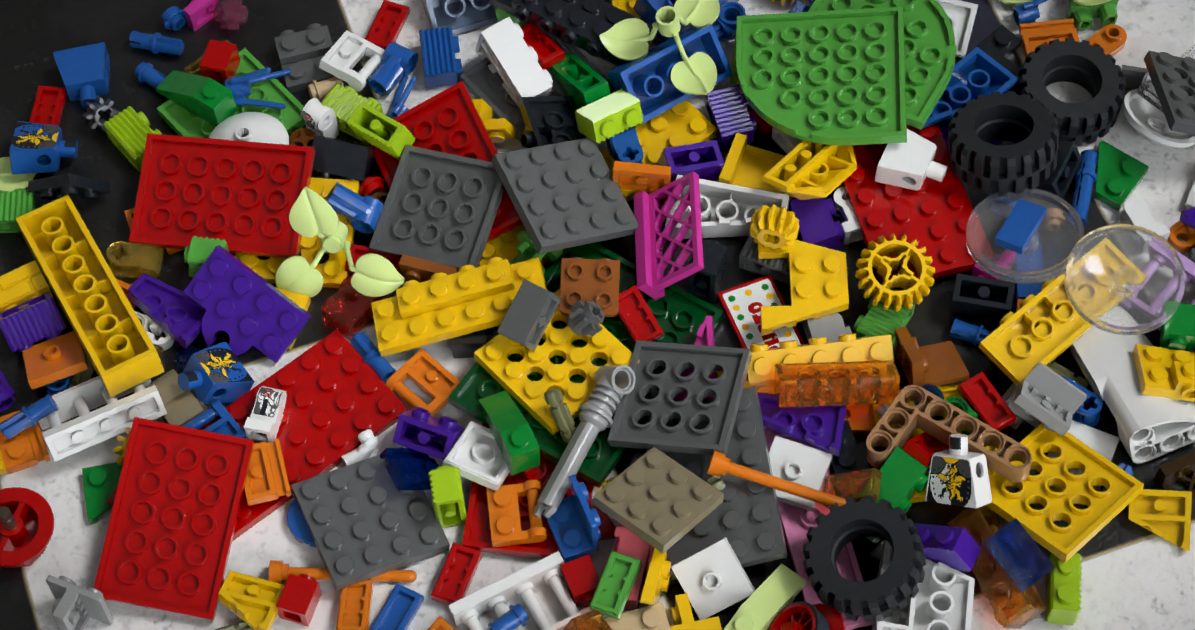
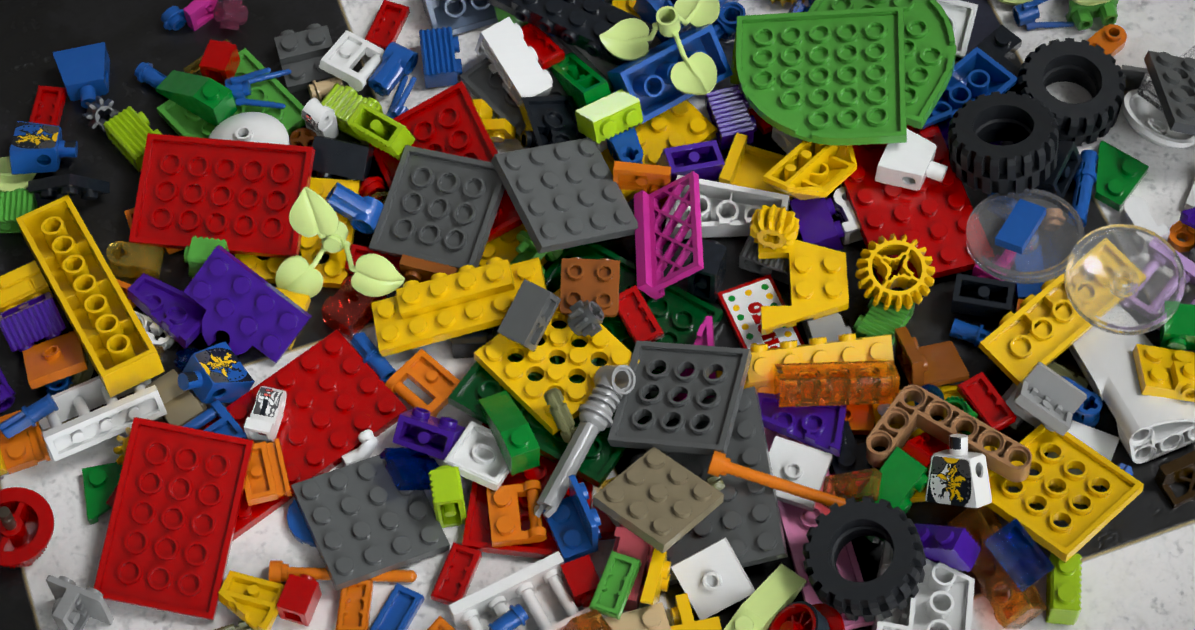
blue axle [129,30,185,55] -> none
orange plate [1019,18,1080,58] -> none
yellow wing [1128,489,1192,551] -> none

